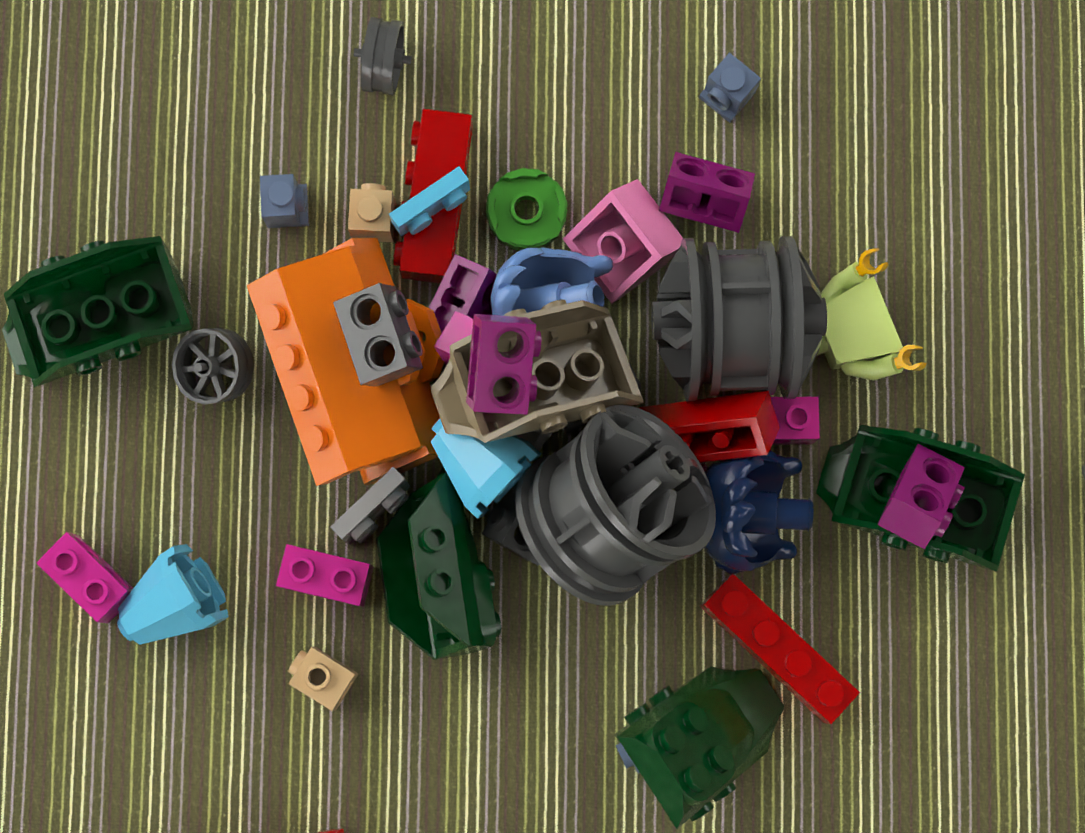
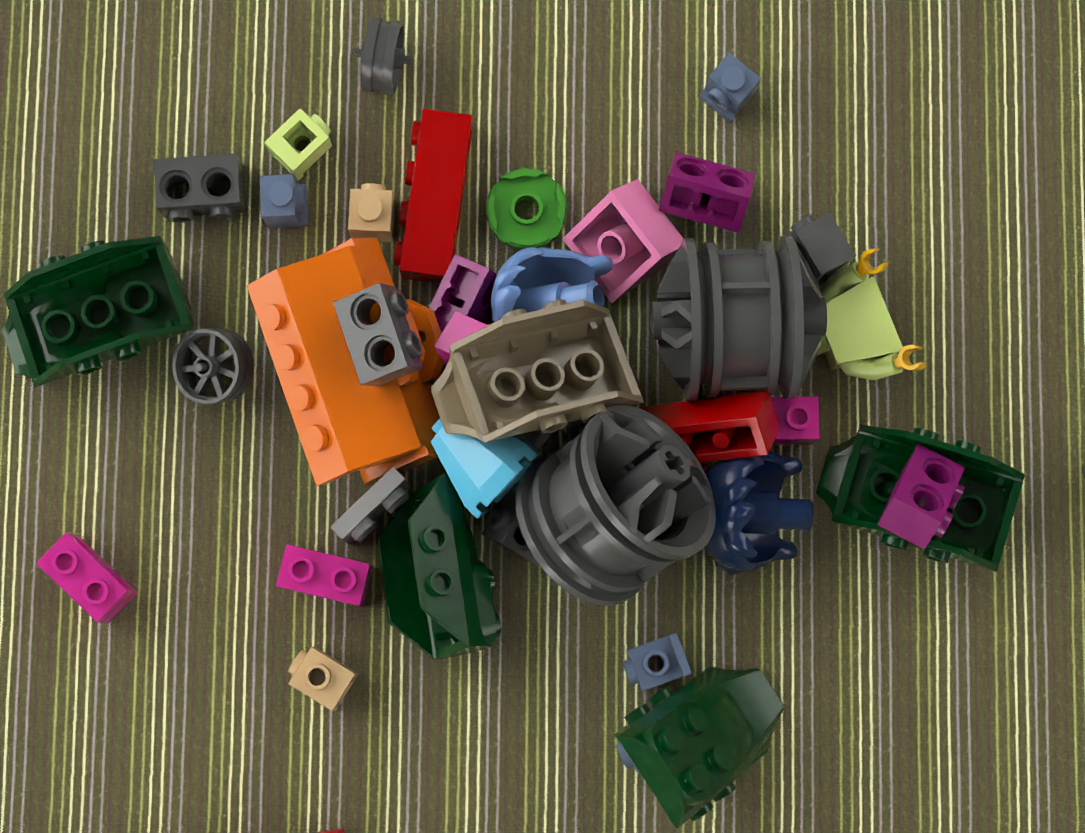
medium azure cone [117,544,229,645] -> none
medium azure plate [389,166,470,237] -> none
magenta brick [466,314,542,415] -> none
red brick [700,573,860,724] -> none
none -> dark grey brick [154,154,246,223]
none -> yellowish green brick [264,108,332,181]
none -> sand blue brick [622,633,692,691]
none -> dark grey brick [778,213,856,286]

